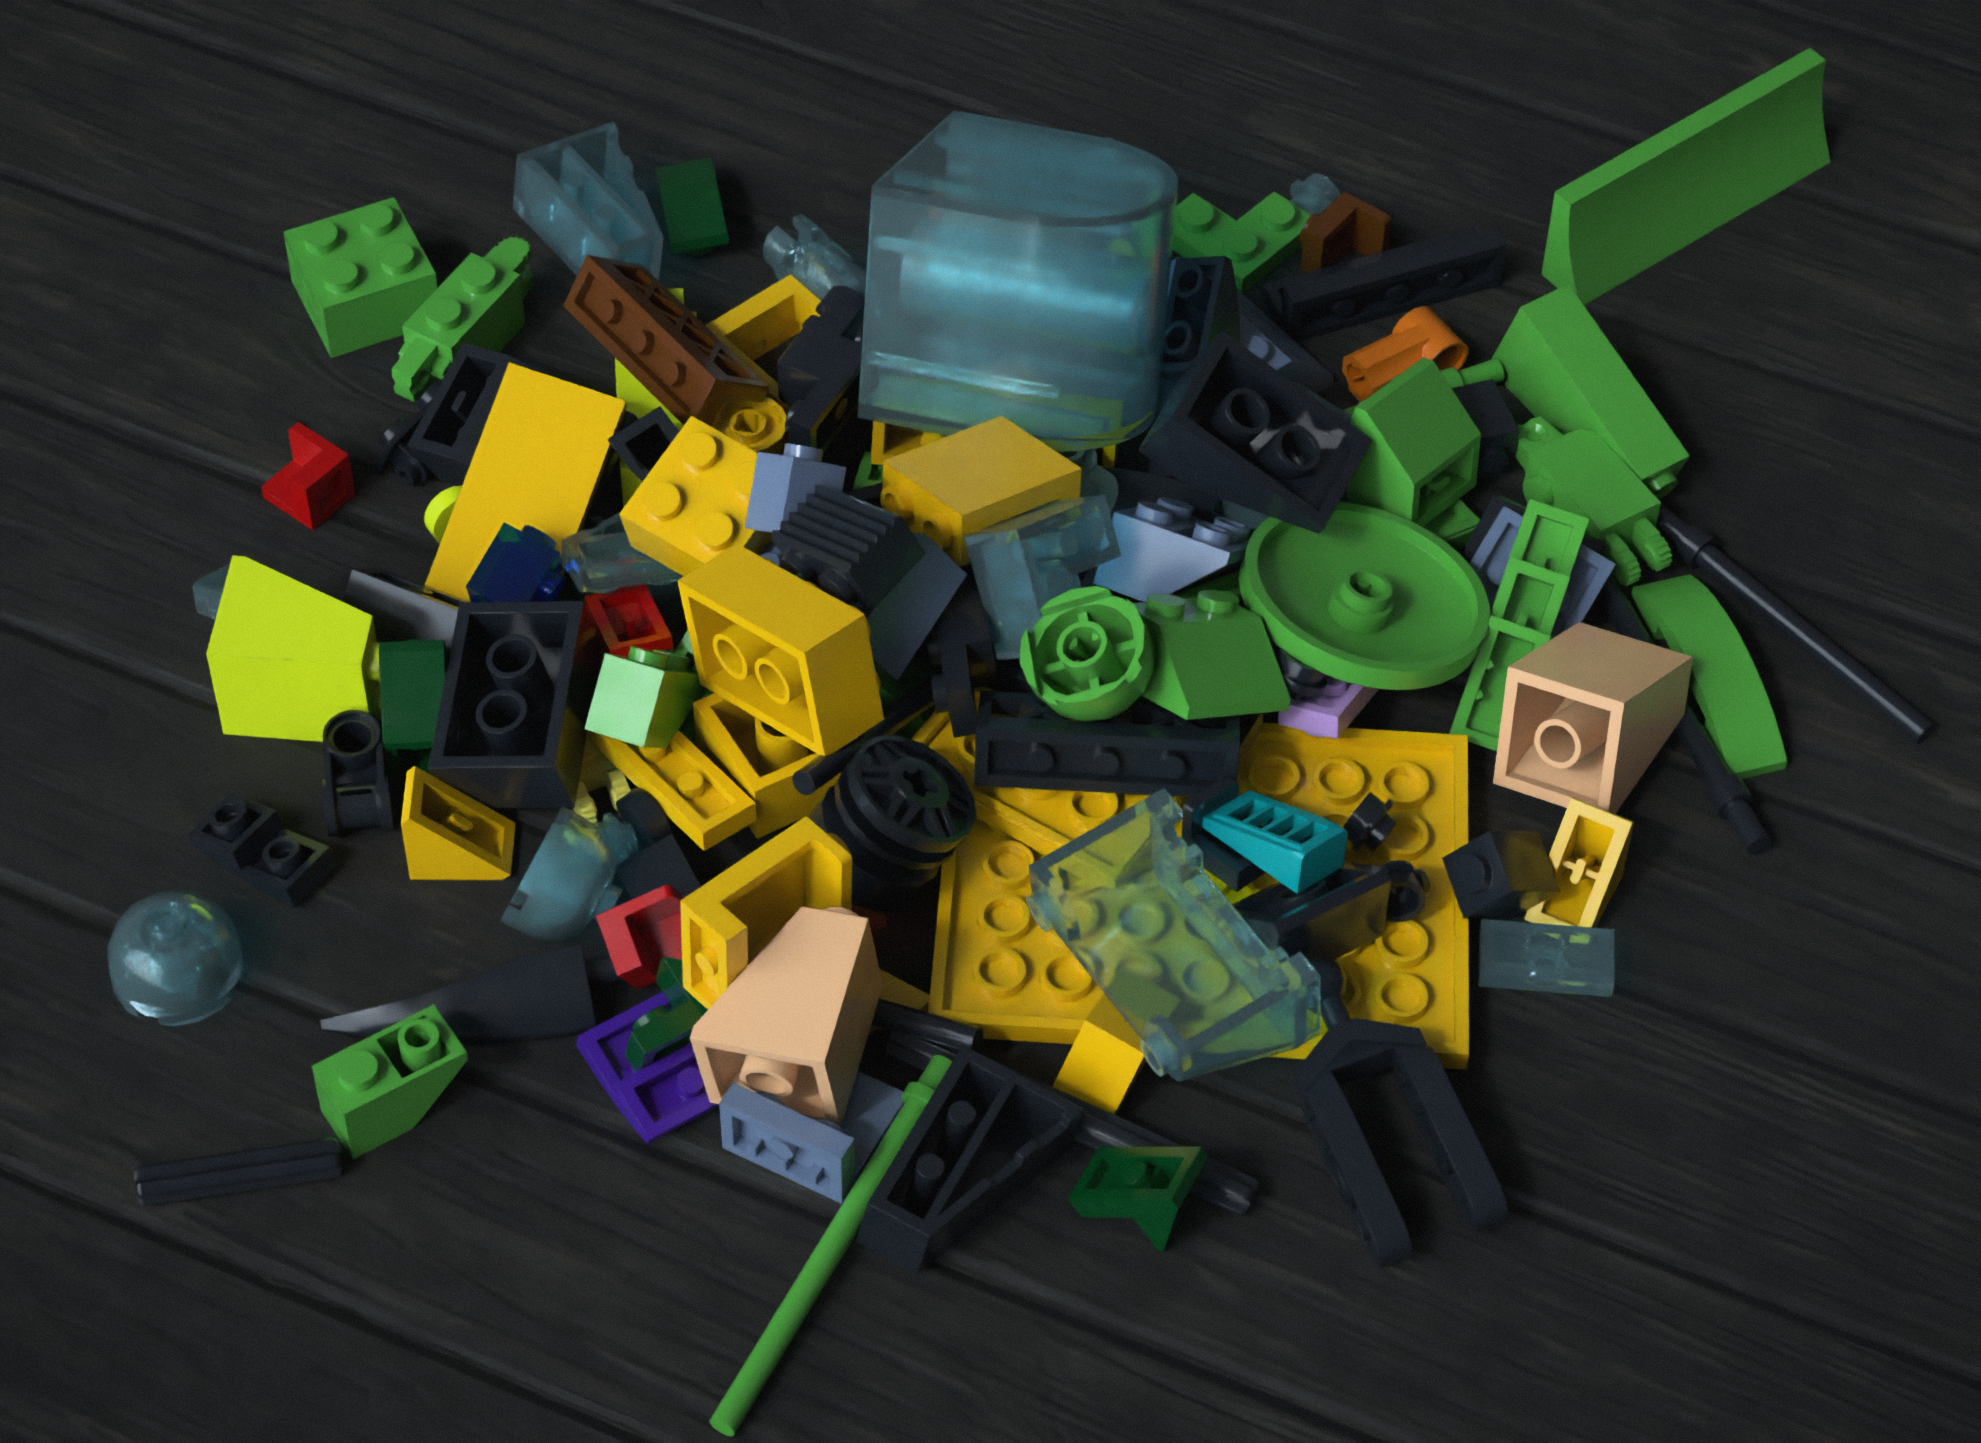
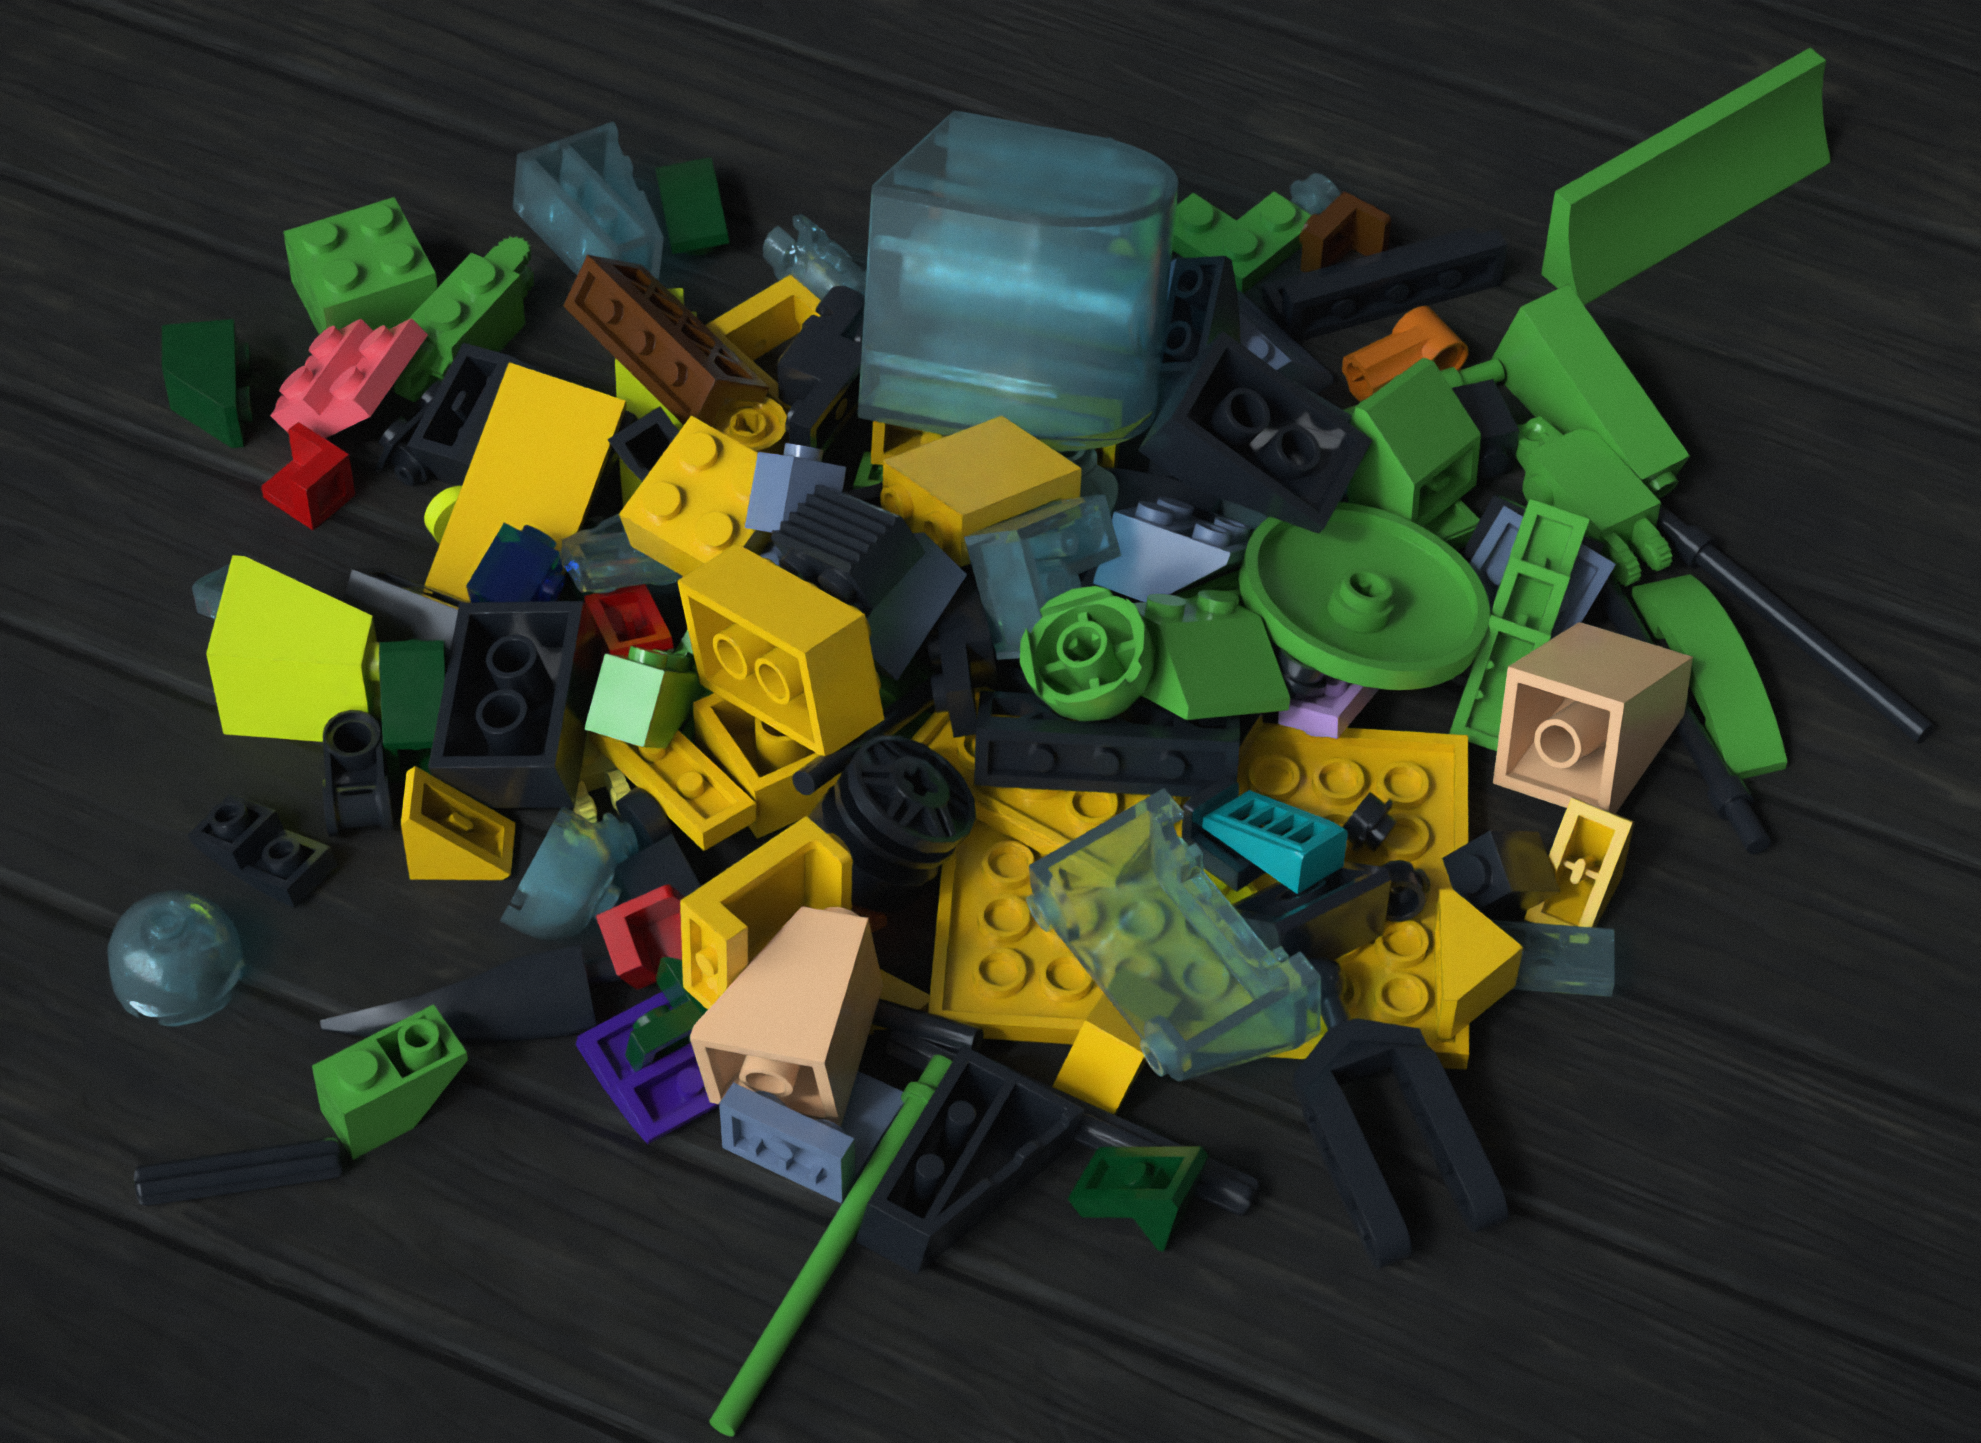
none -> dark green slope [162,319,254,448]
none -> coral plate [270,318,428,439]
none -> yellow slope [1433,889,1523,1039]

